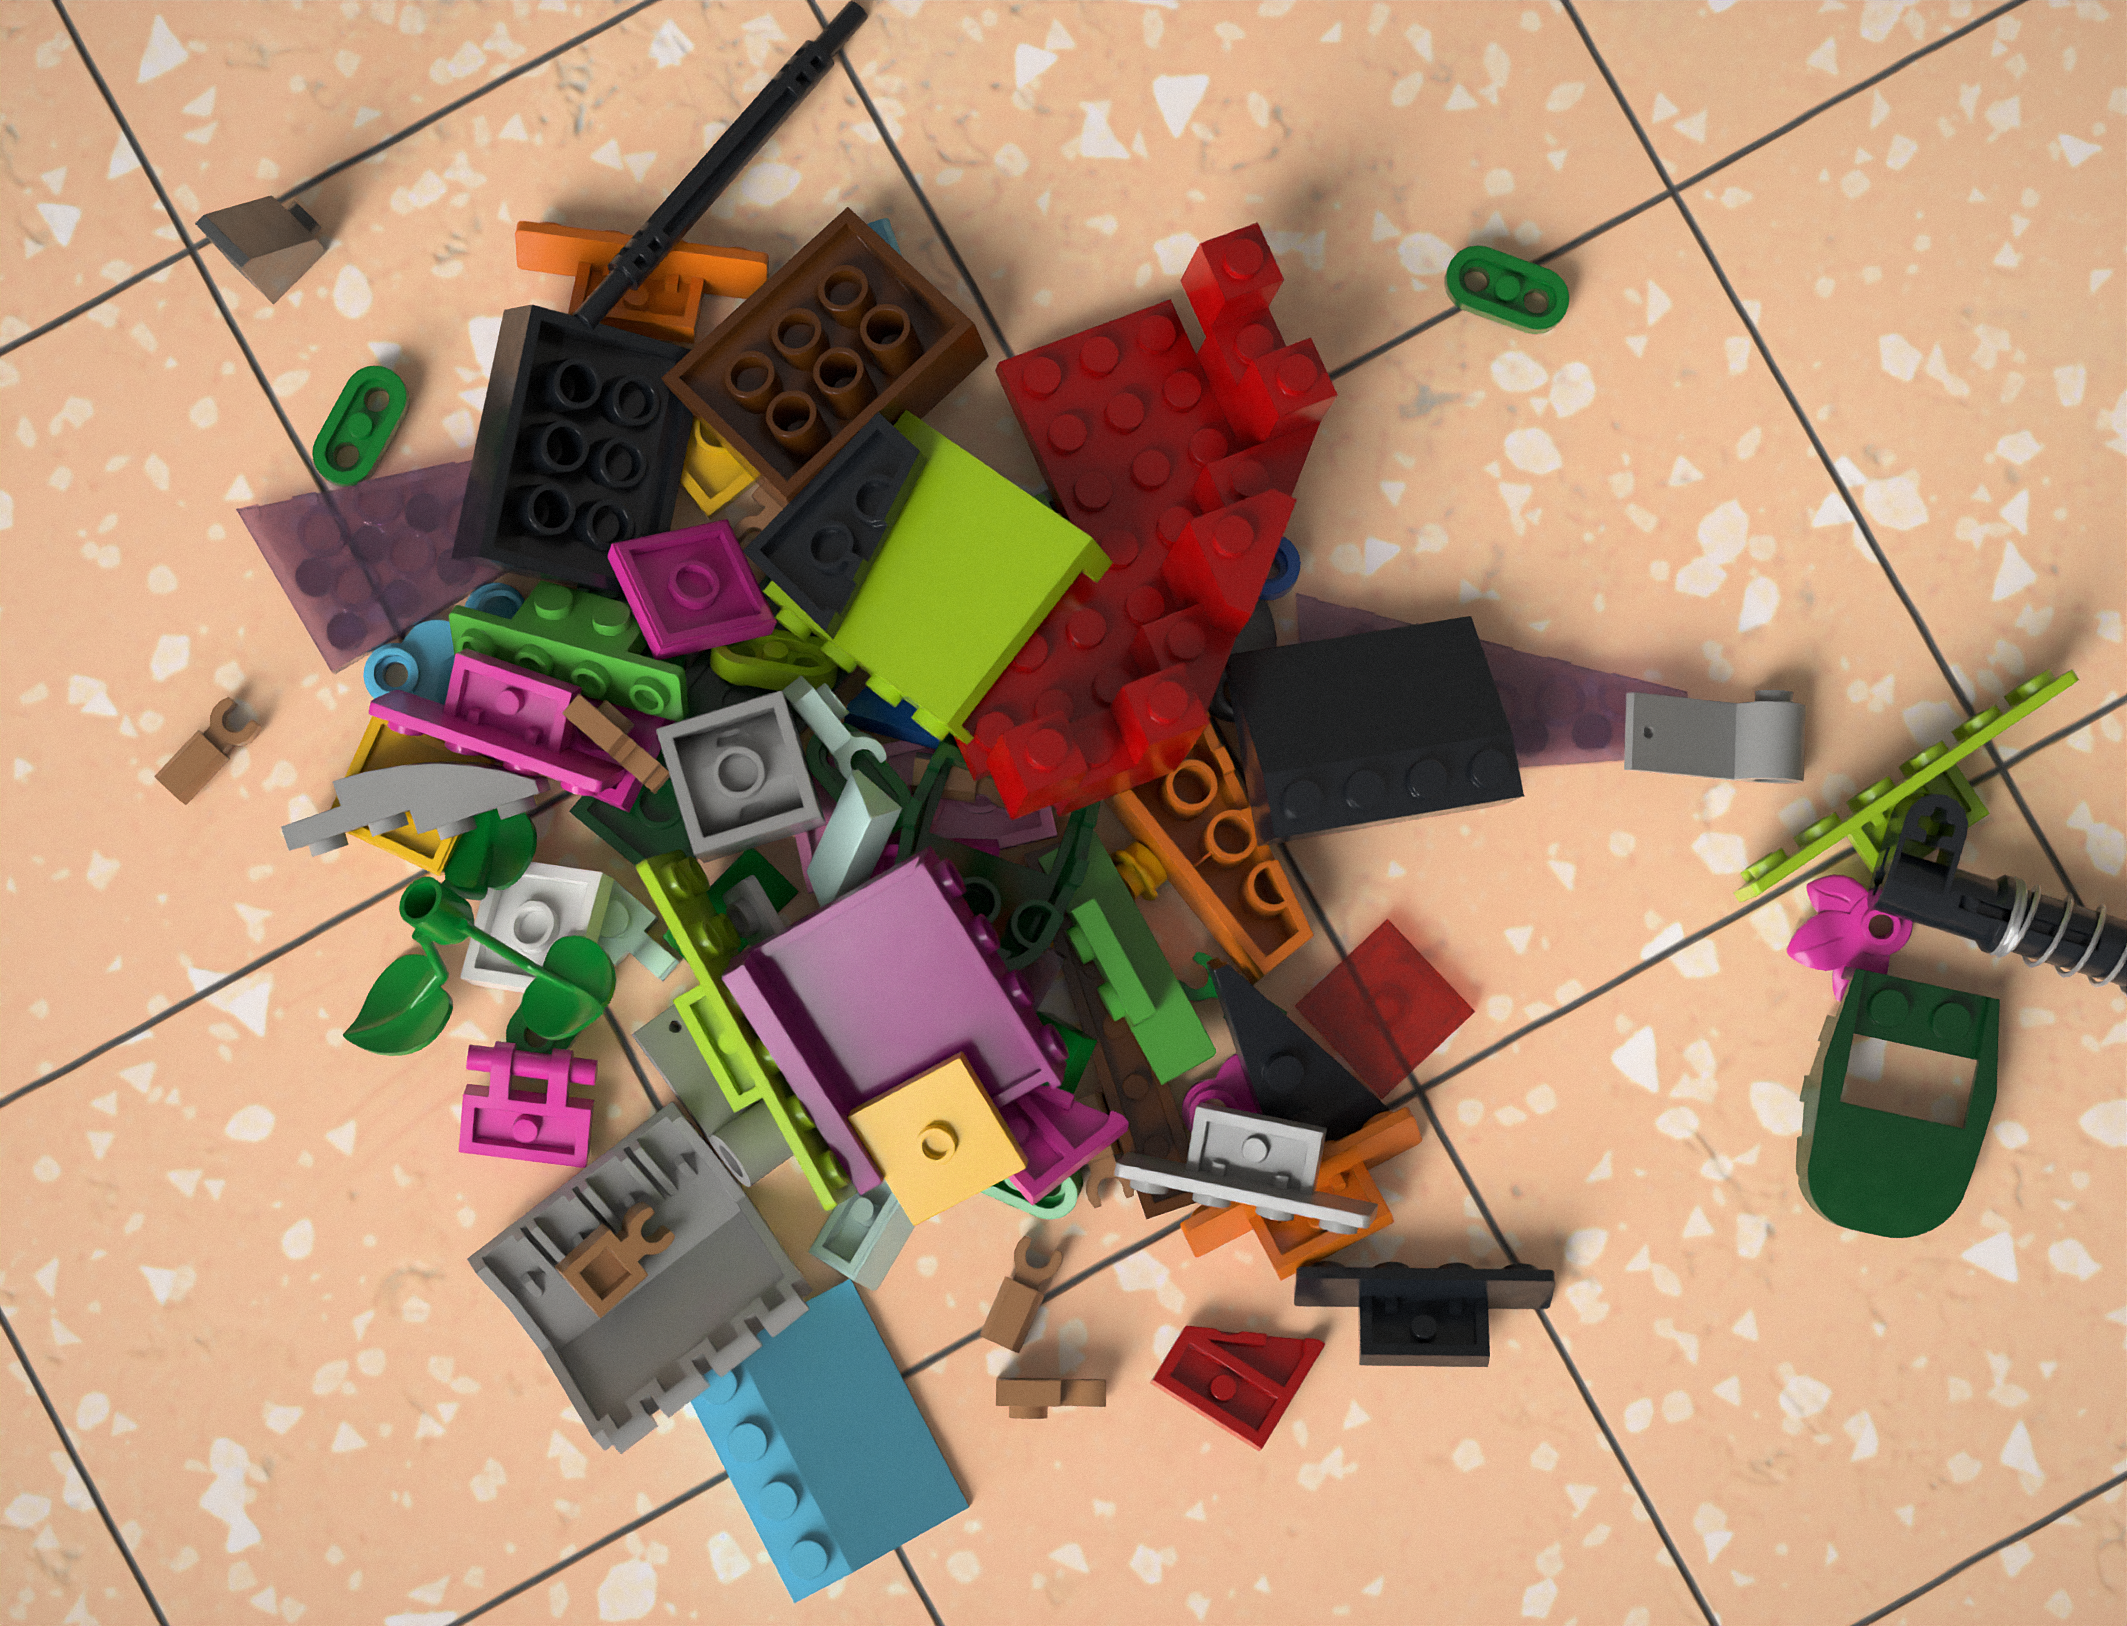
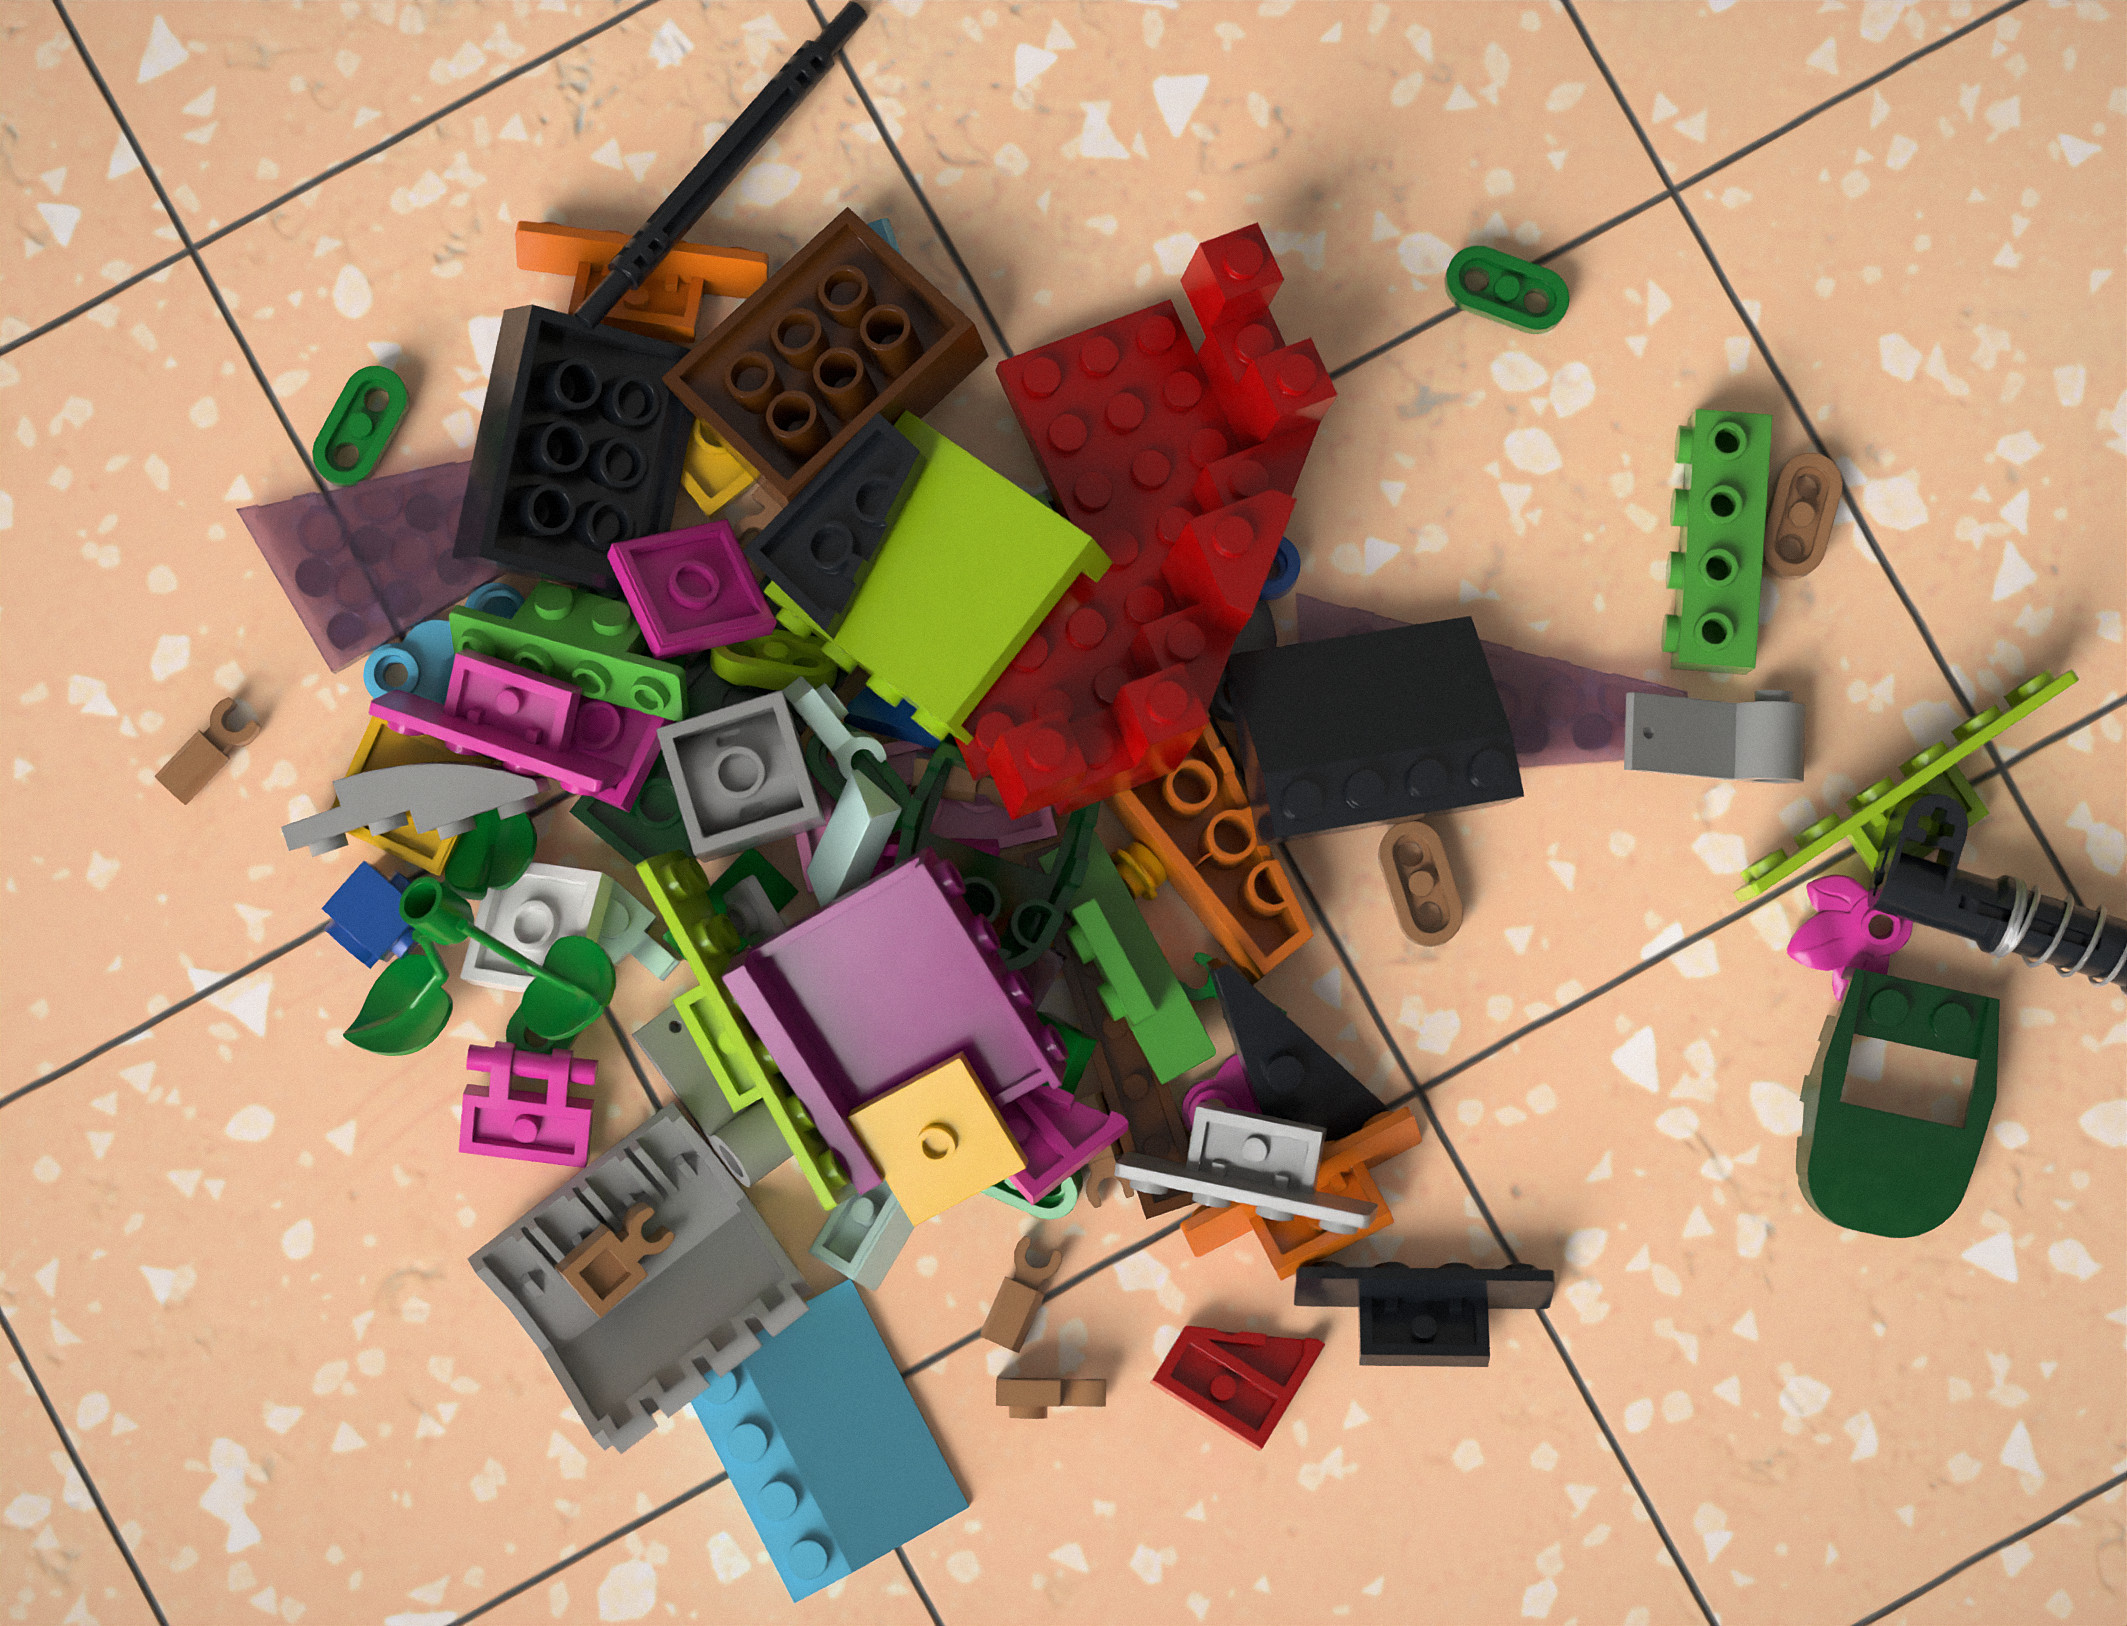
dark grey slope [195,195,327,305] -> none
medium nougat plate [562,694,670,793] -> none
clear red plate [1294,918,1475,1100] -> none
none -> blue brick [321,860,419,969]
none -> medium nougat plate [1378,821,1463,947]
none -> bright green brick [1661,409,1773,675]
none -> medium nougat plate [1763,453,1843,580]

